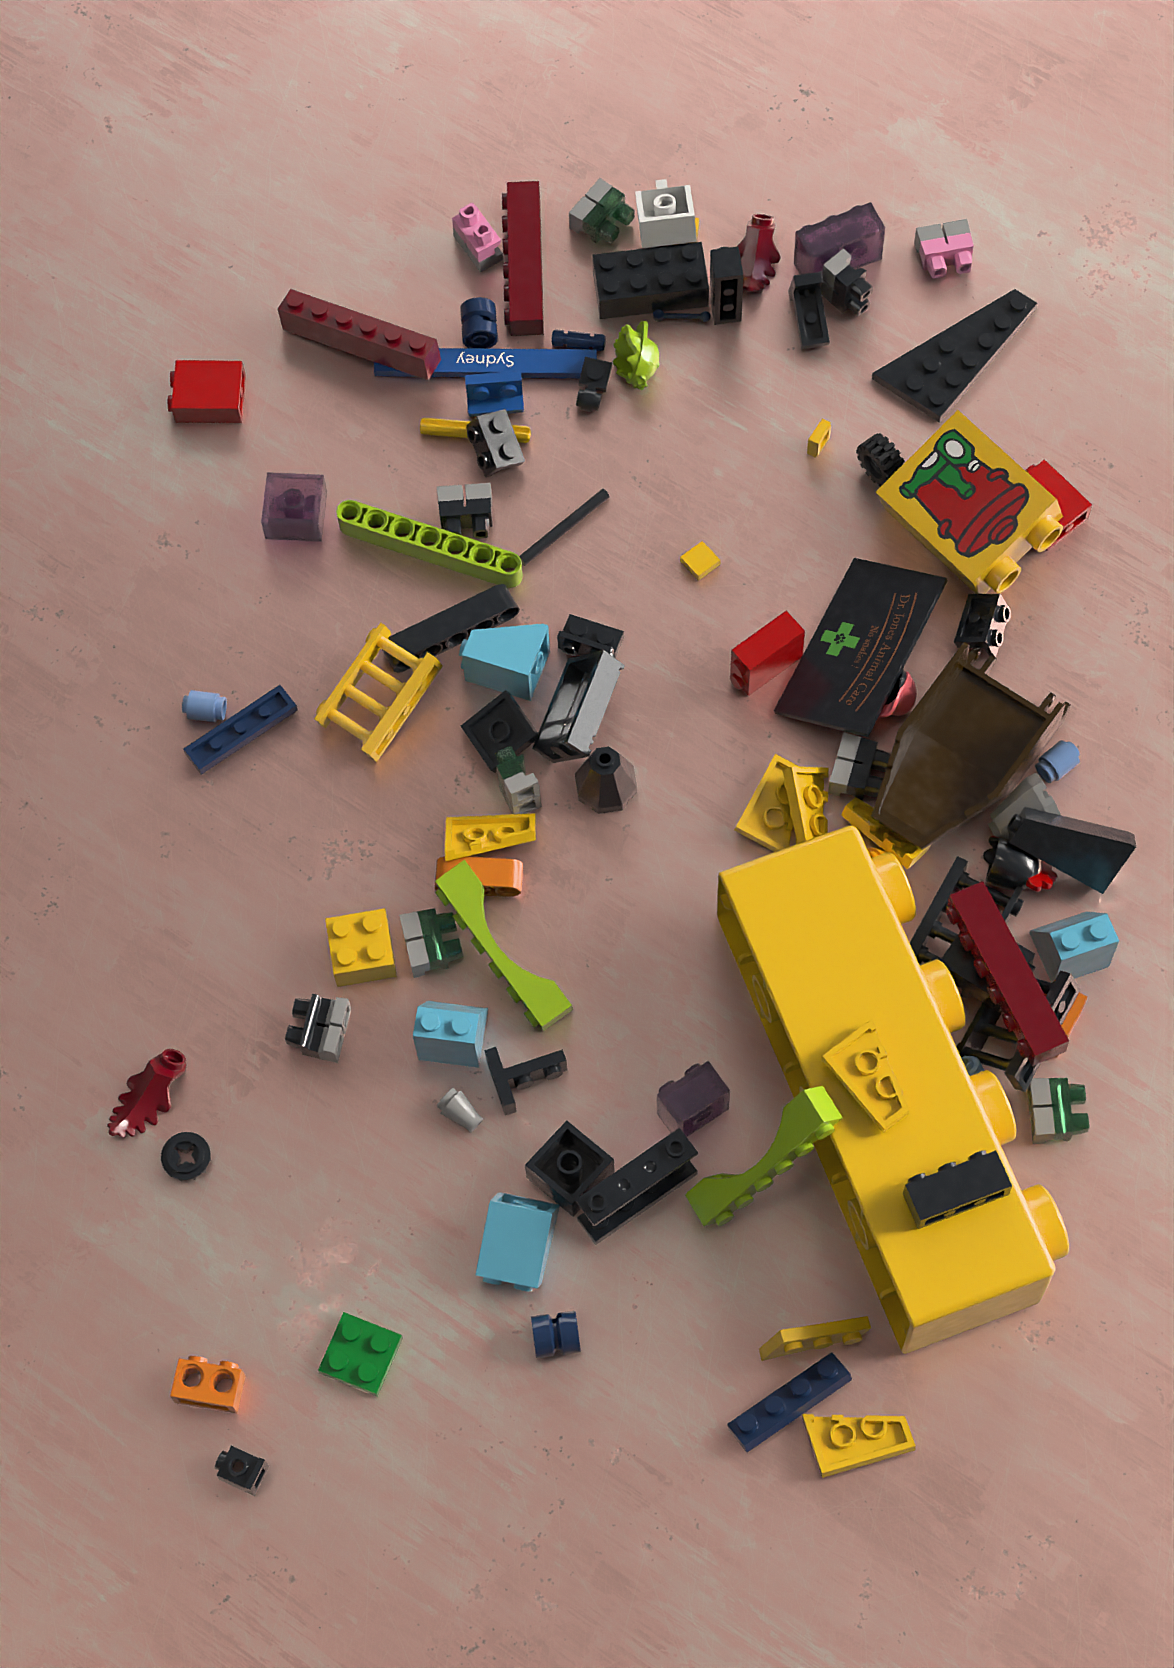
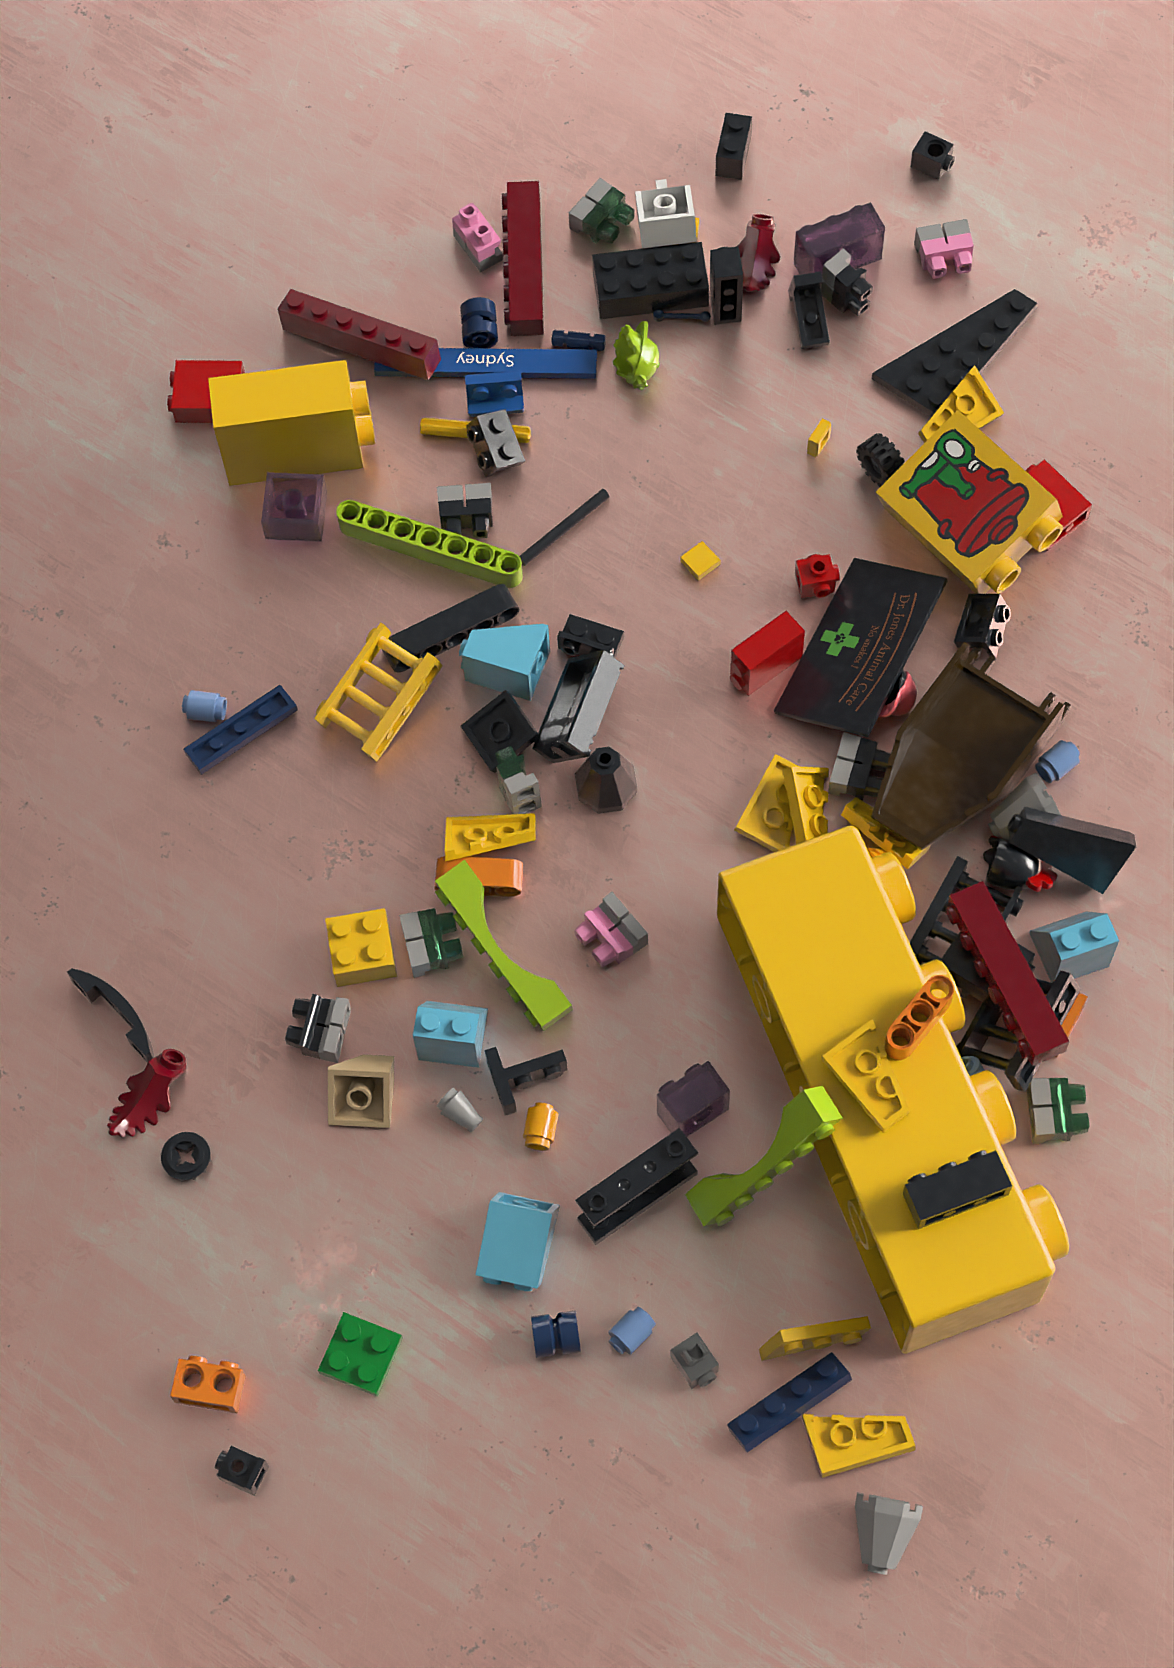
black brick [525,1120,615,1217] -> none
black plate [576,357,612,412] -> none
none -> black slope [67,968,154,1063]
none -> yellow brick [208,360,375,486]
none -> tan slope [328,1054,394,1128]
none -> light orange brick [523,1102,559,1151]
none -> bright pink hips [575,892,648,967]
none -> medium blue brick [608,1307,656,1355]
none -> dark grey brick [670,1333,719,1389]
none -> black brick [715,113,752,180]
none -> red brick [795,554,840,599]
none -> light grey cone [855,1492,923,1575]
none -> orange beam [884,975,954,1060]
none -> black brick [910,131,955,180]
none -> yellow wing [918,365,1004,443]

